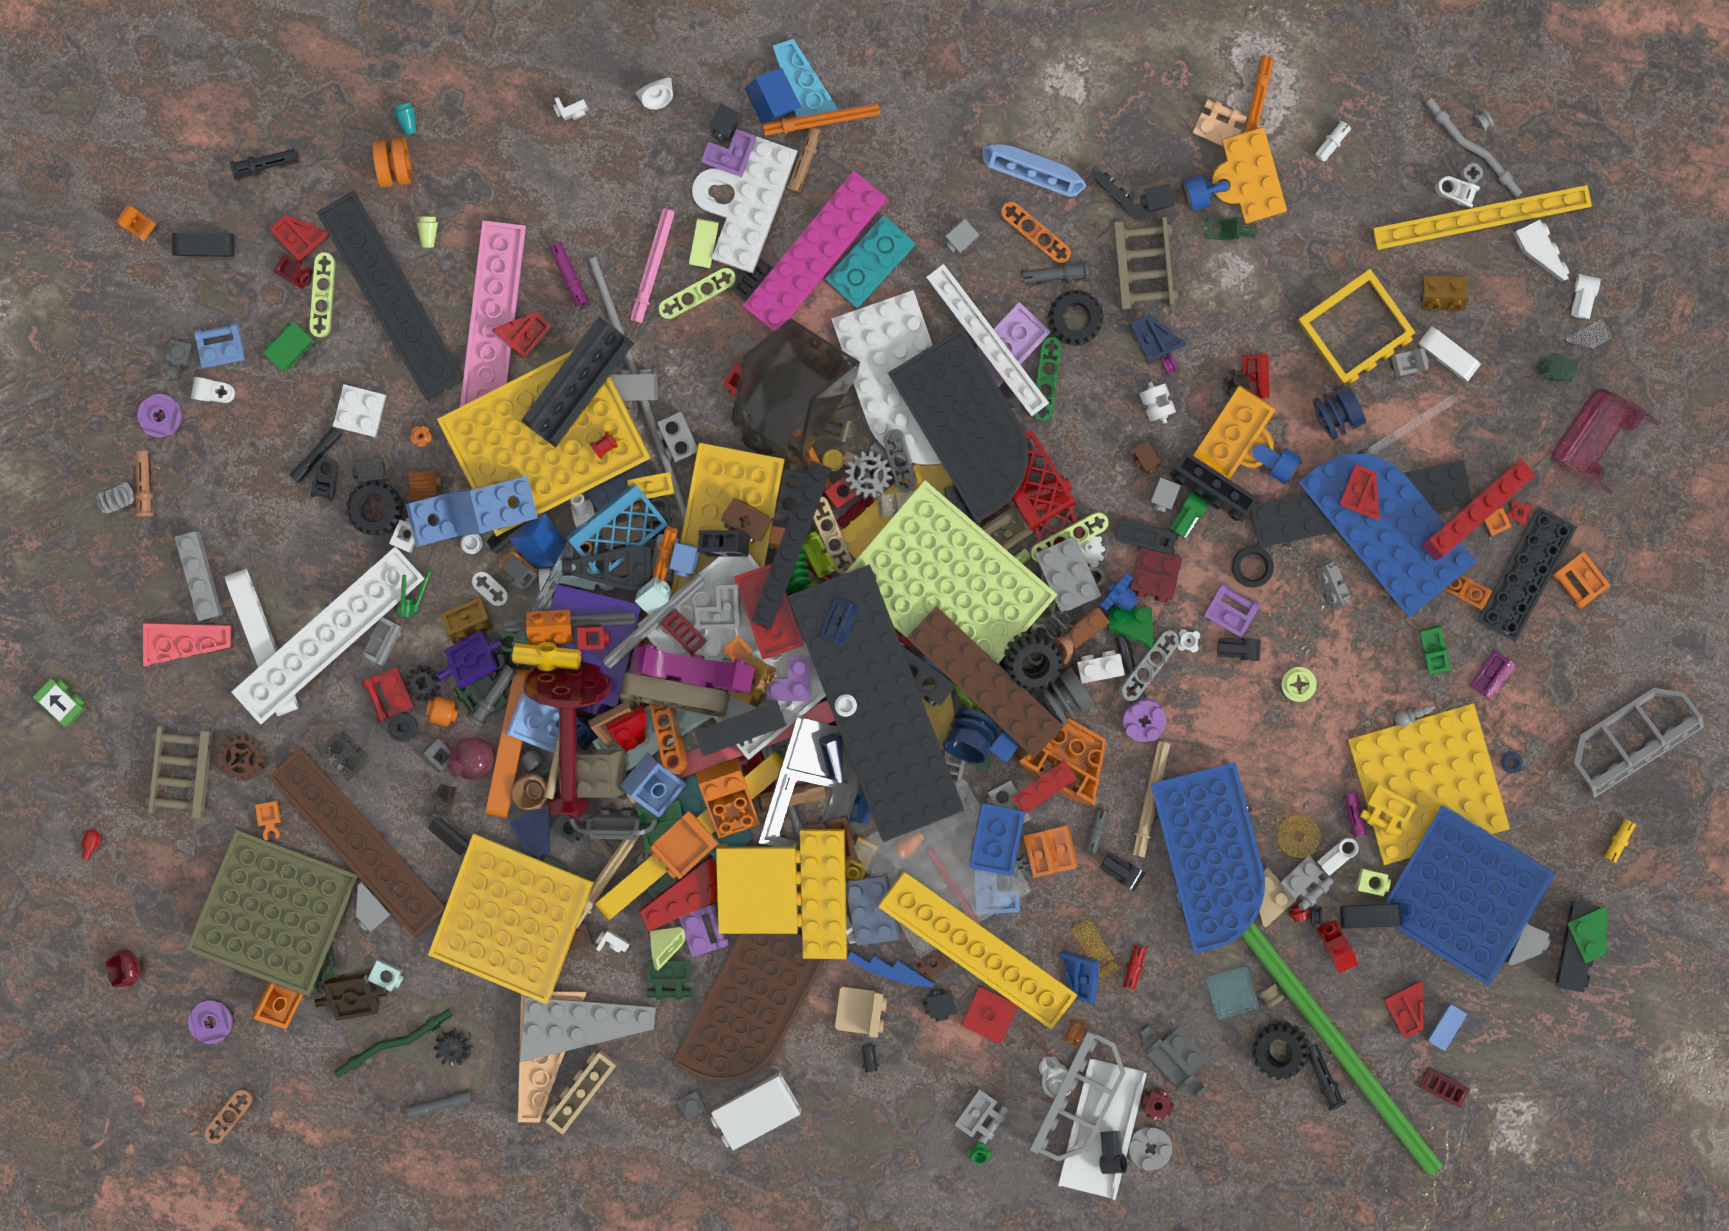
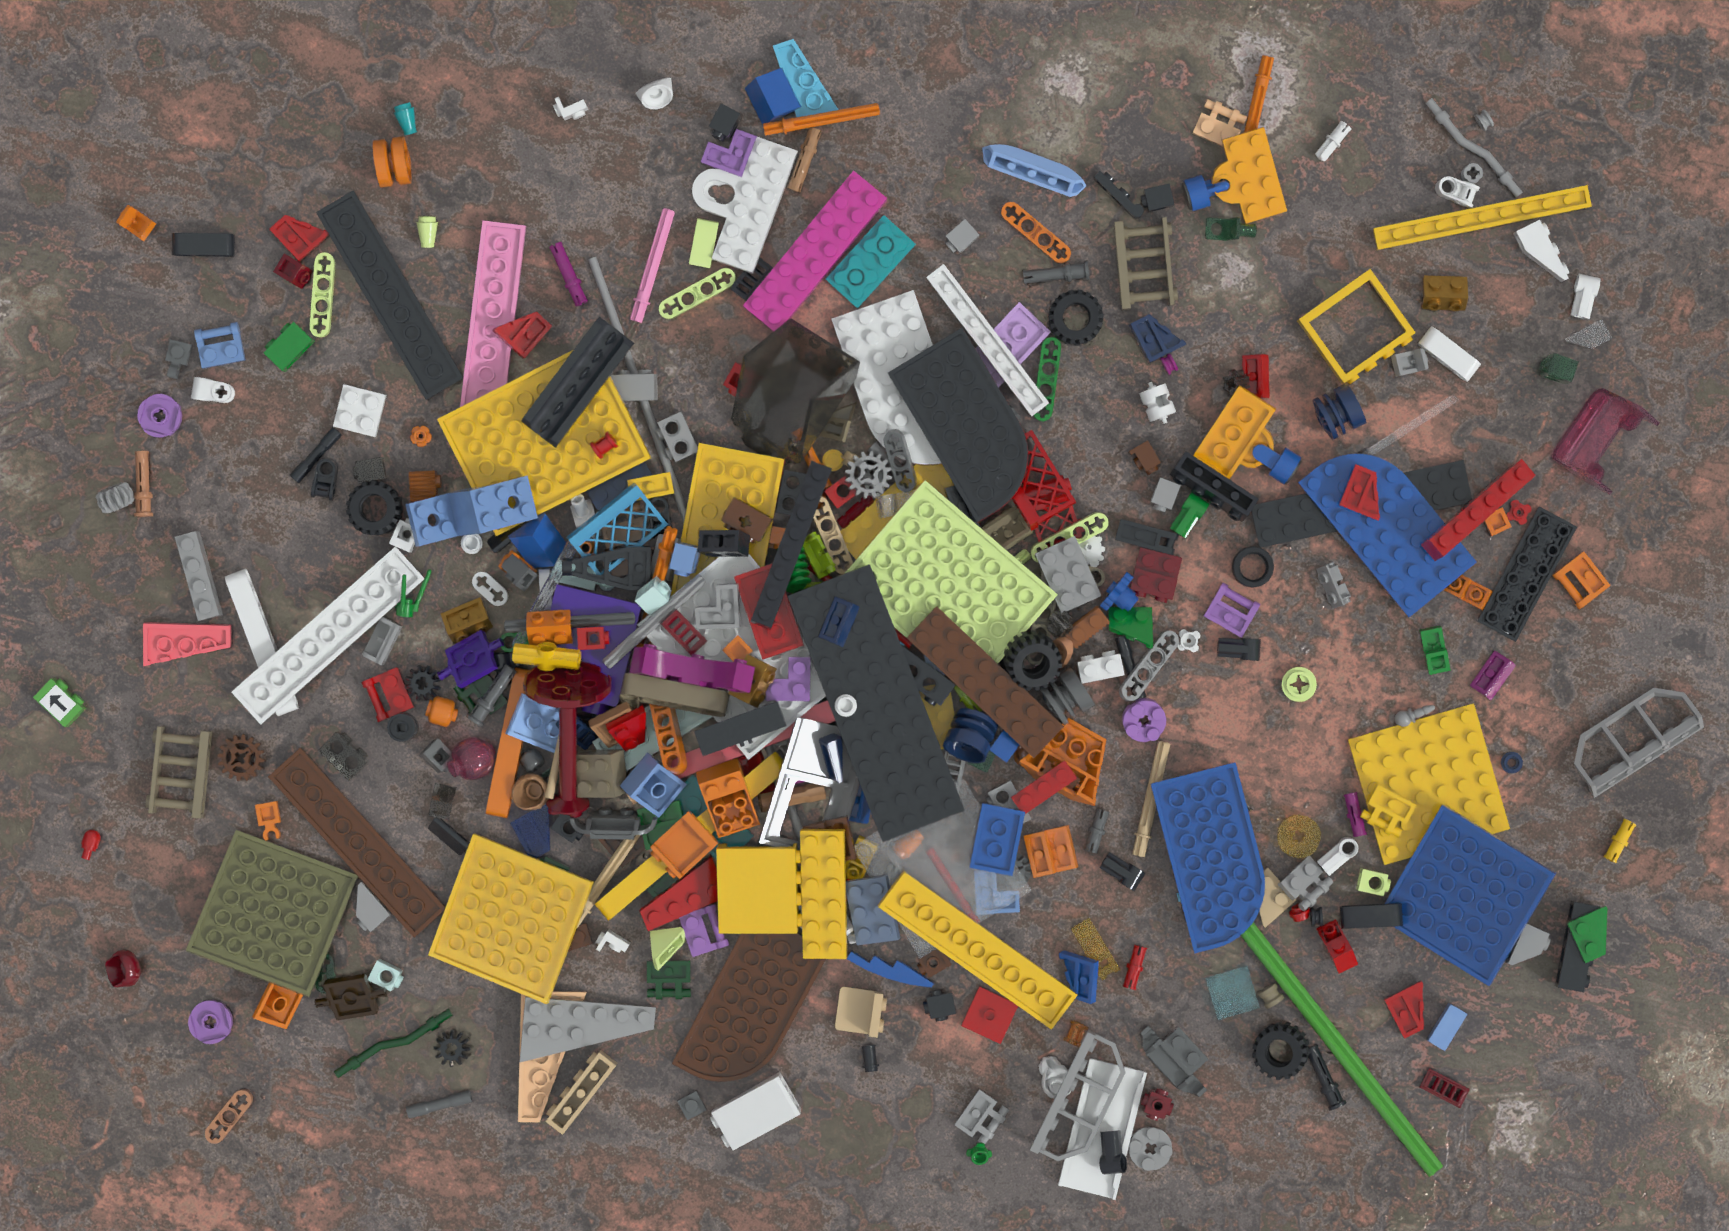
black pin [230,148,298,180] -> none

